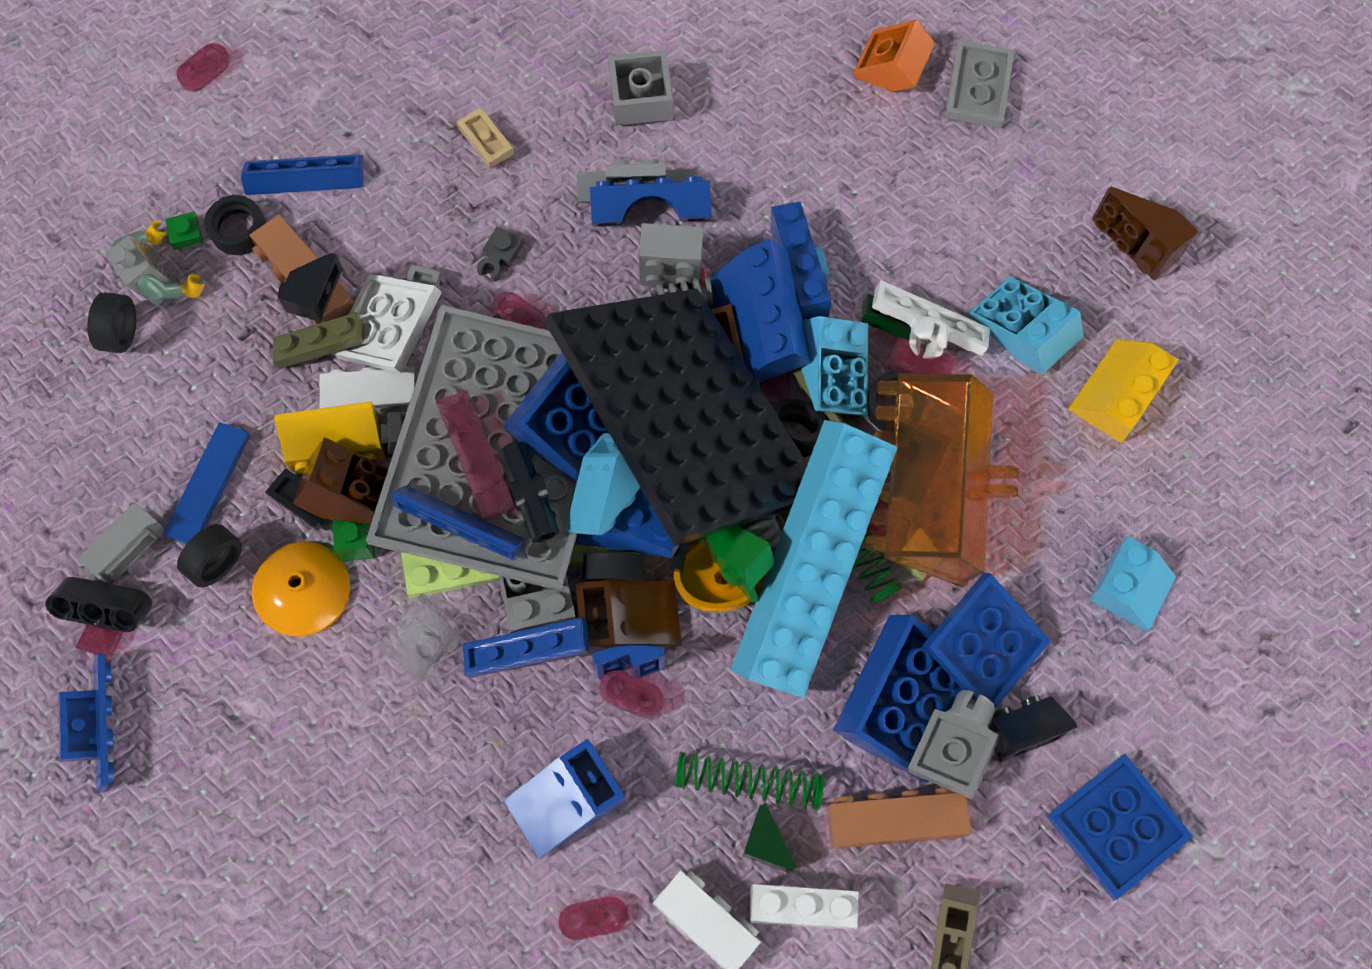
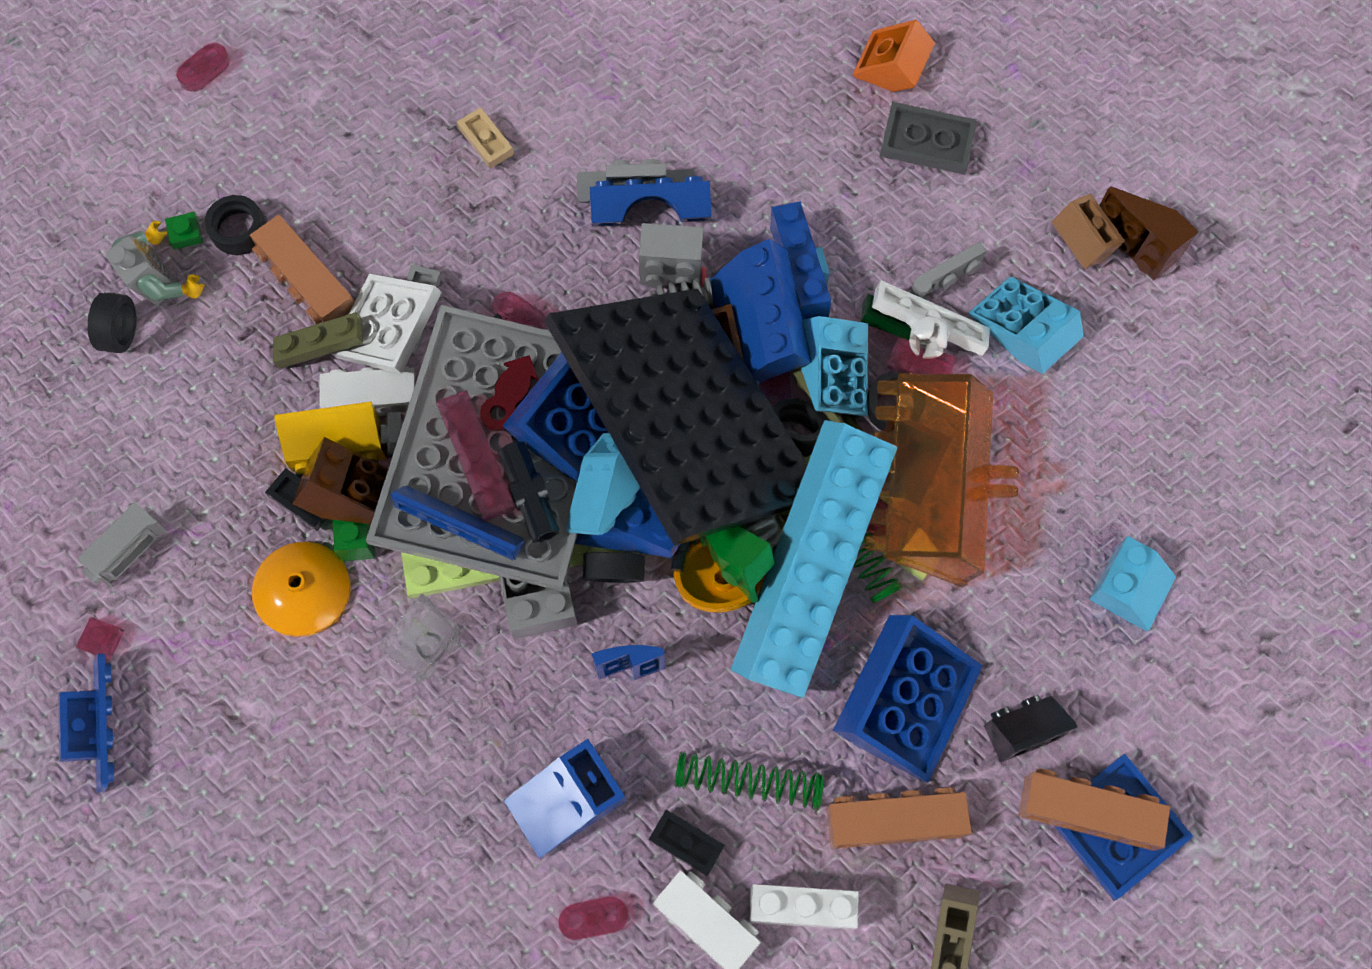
black beam [45,577,152,632] -> none
blue tile [163,422,250,545] -> none
black tyre [177,524,242,588] -> none
blue slope [241,154,363,195] -> none
black slope [278,253,343,322] -> none
blue tile [463,617,590,678] -> none
dark grey plate [477,226,524,282] -> none
reddish brown slope [576,579,682,657] -> none
clear pink plate [599,671,663,718] -> none
light grey brick [608,50,673,126] -> none
dark green slope [742,803,796,873] -> none
light grey plate [908,690,999,800] -> none
blue plate [922,573,1050,709] -> none
light grey plate [944,40,1015,128] -> none
yellow slope [1068,339,1179,443] -> none
none -> dark red brick [480,355,538,431]
none -> black plate [648,810,725,876]
none -> dark grey plate [879,101,977,175]
none -> light grey plate [910,242,987,300]
none -> nougat brick [1018,769,1170,851]
none -> medium nougat brick [1051,193,1125,269]

